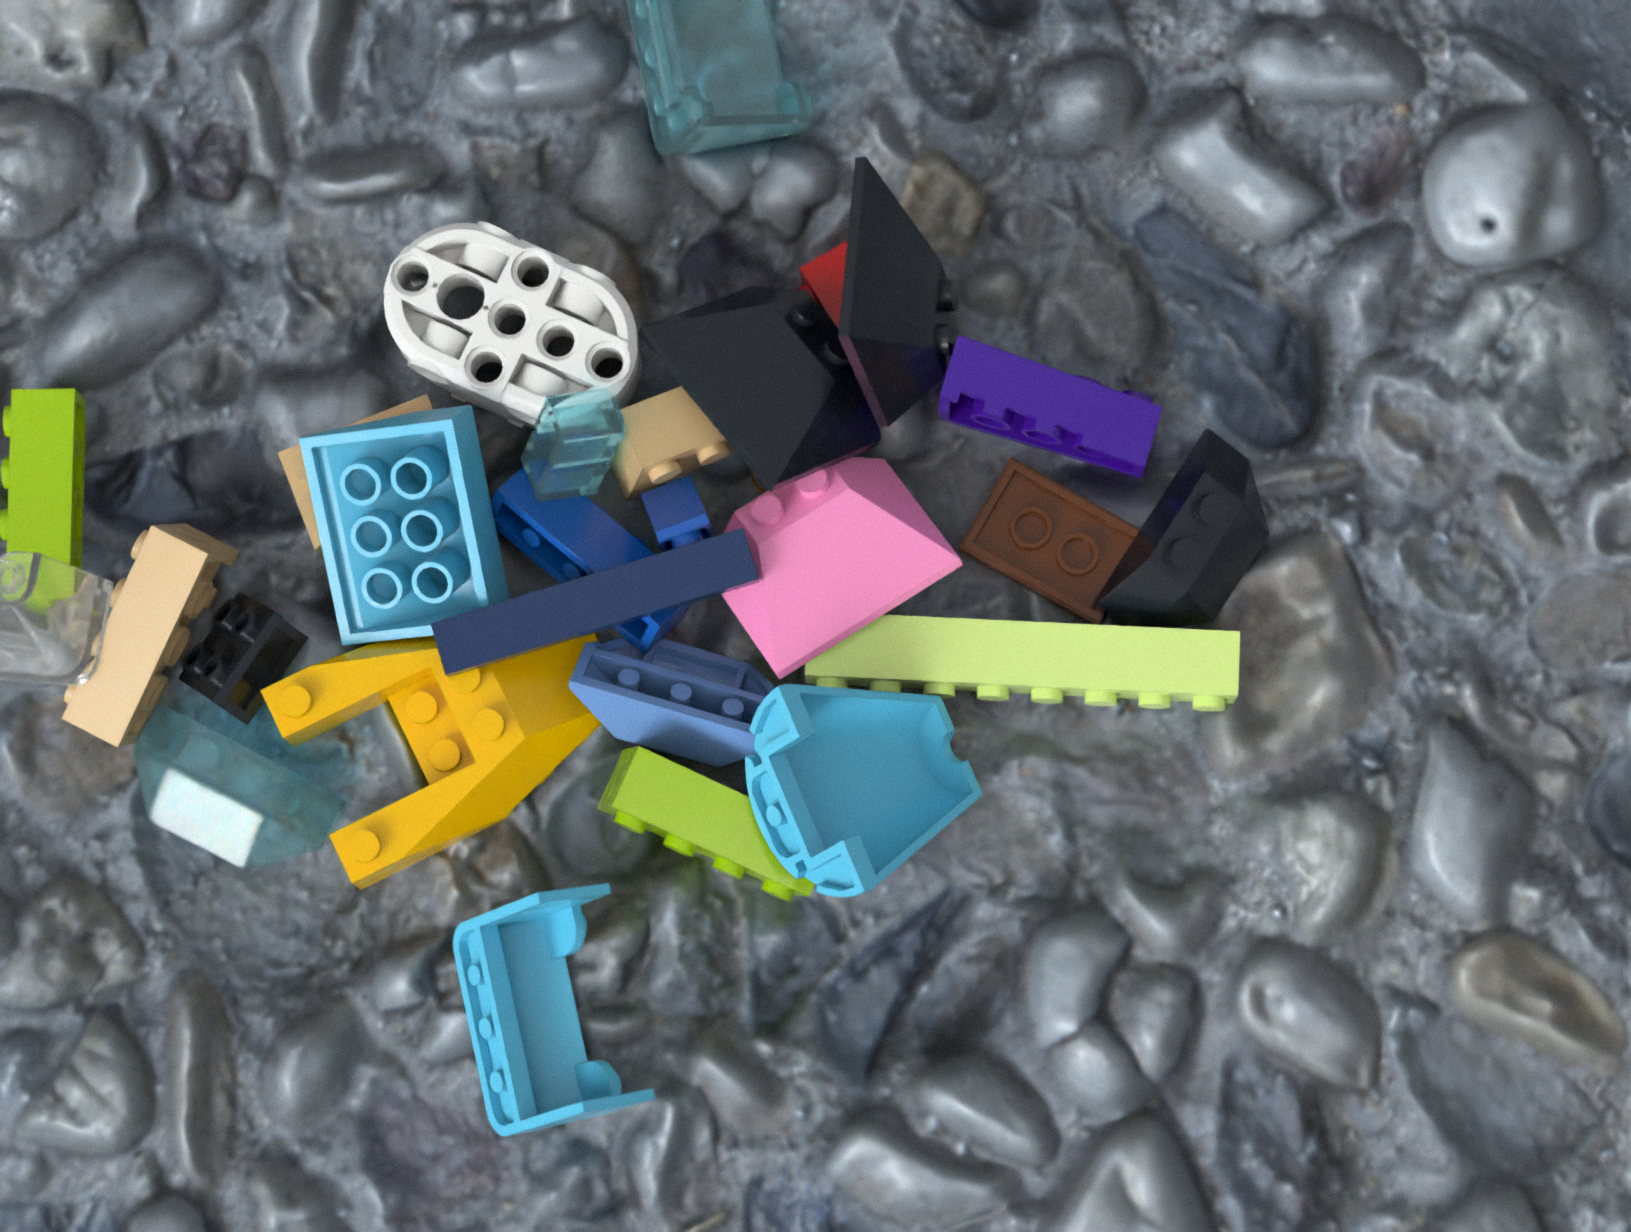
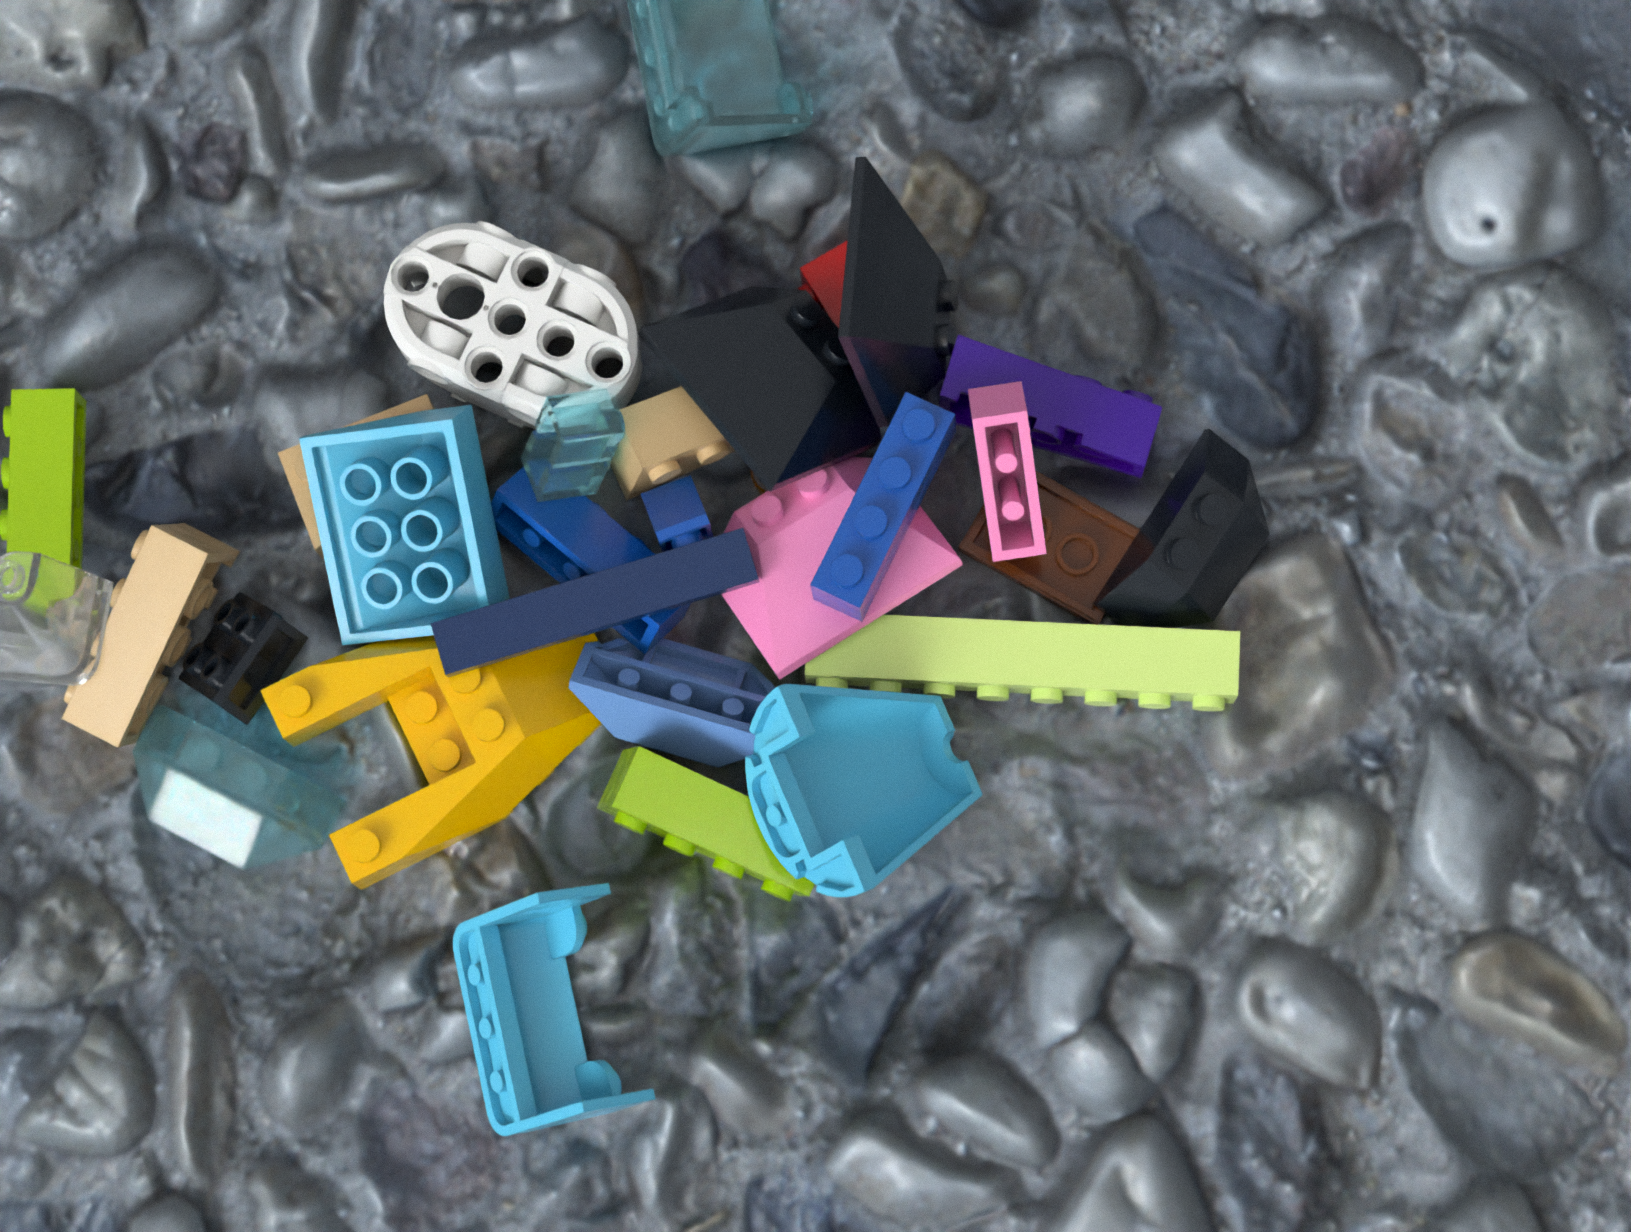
none -> blue brick [810,392,956,622]
none -> bright pink brick [968,381,1047,562]

